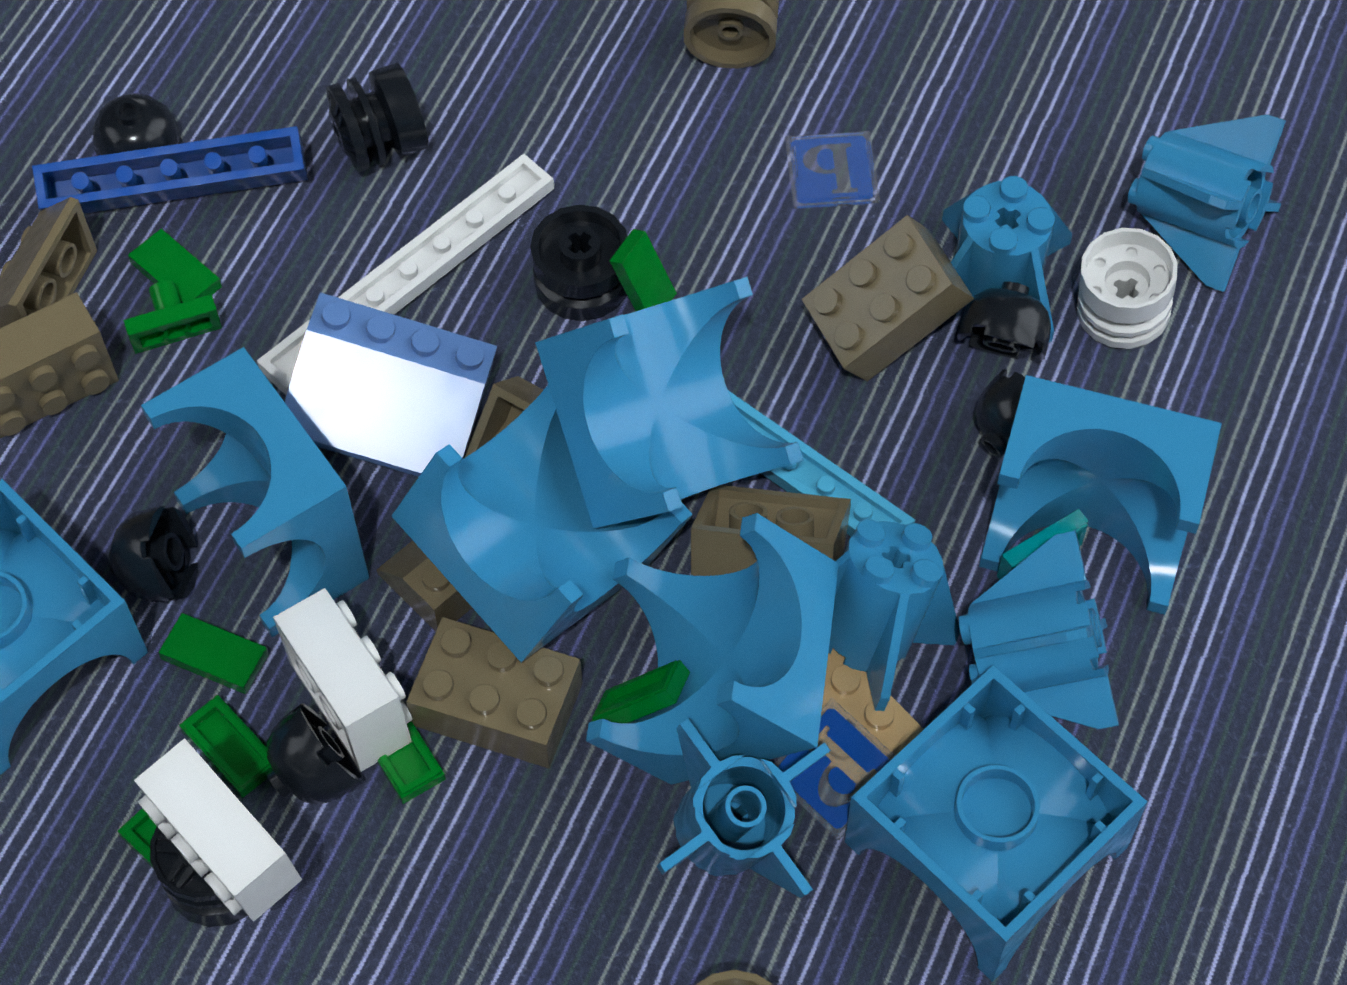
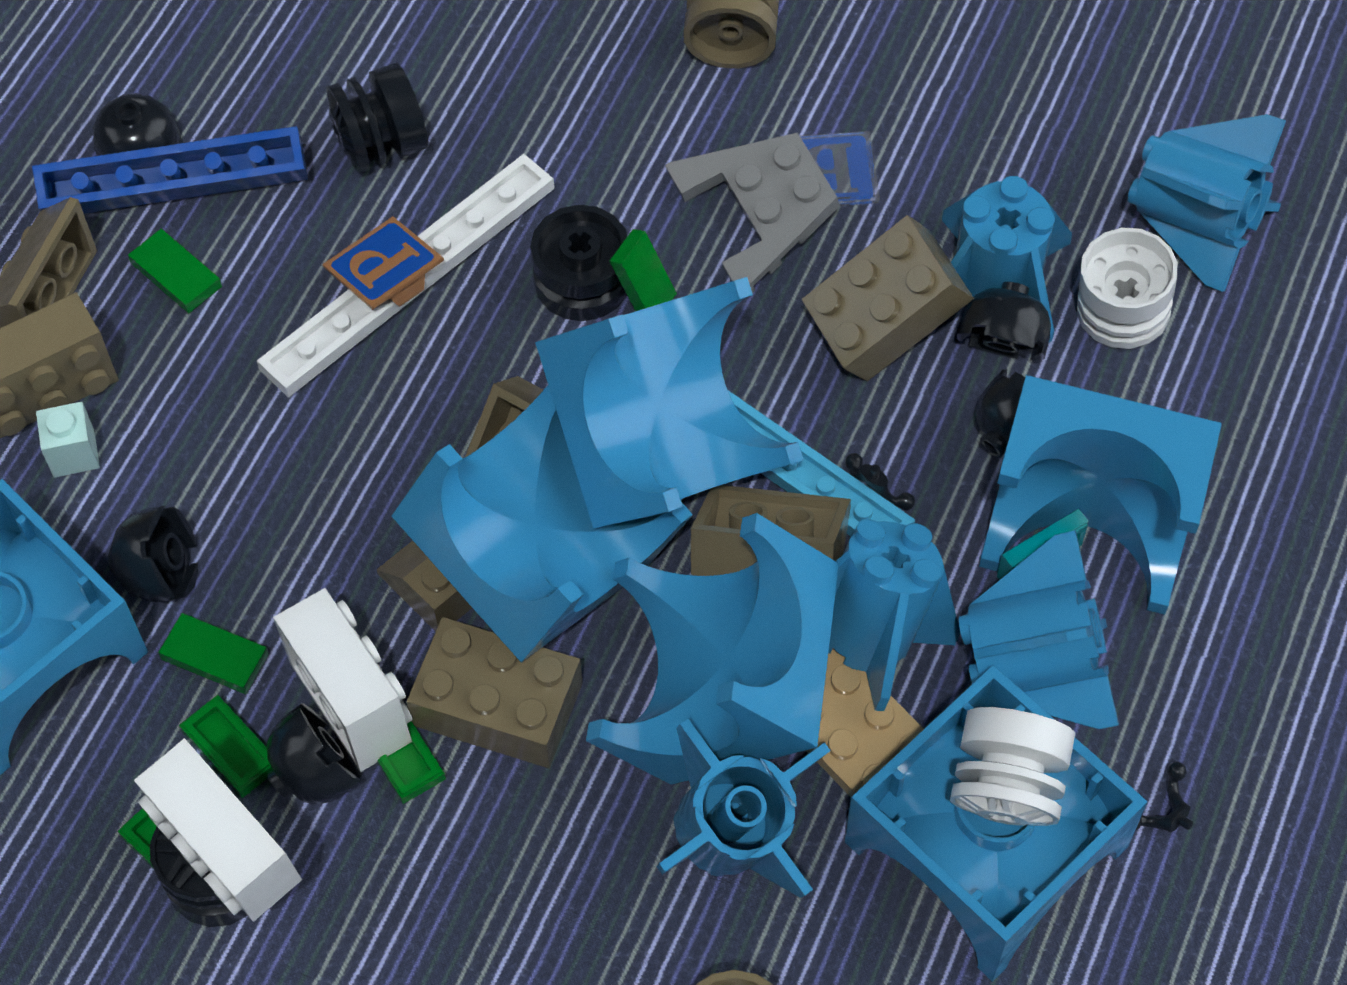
green tile [123,280,222,354] -> none
dark azure piece [141,347,369,637] -> none
slope [285,292,497,477] -> none
green tile [591,660,690,723] -> none
piece [774,698,895,840] -> none
none -> light aqua brick [36,402,100,478]
none -> piece [322,216,444,310]
none -> light grey wing [665,133,840,299]
none -> black piece [845,453,915,511]
none -> white wheel [950,707,1075,826]
none -> black piece [1135,761,1193,833]

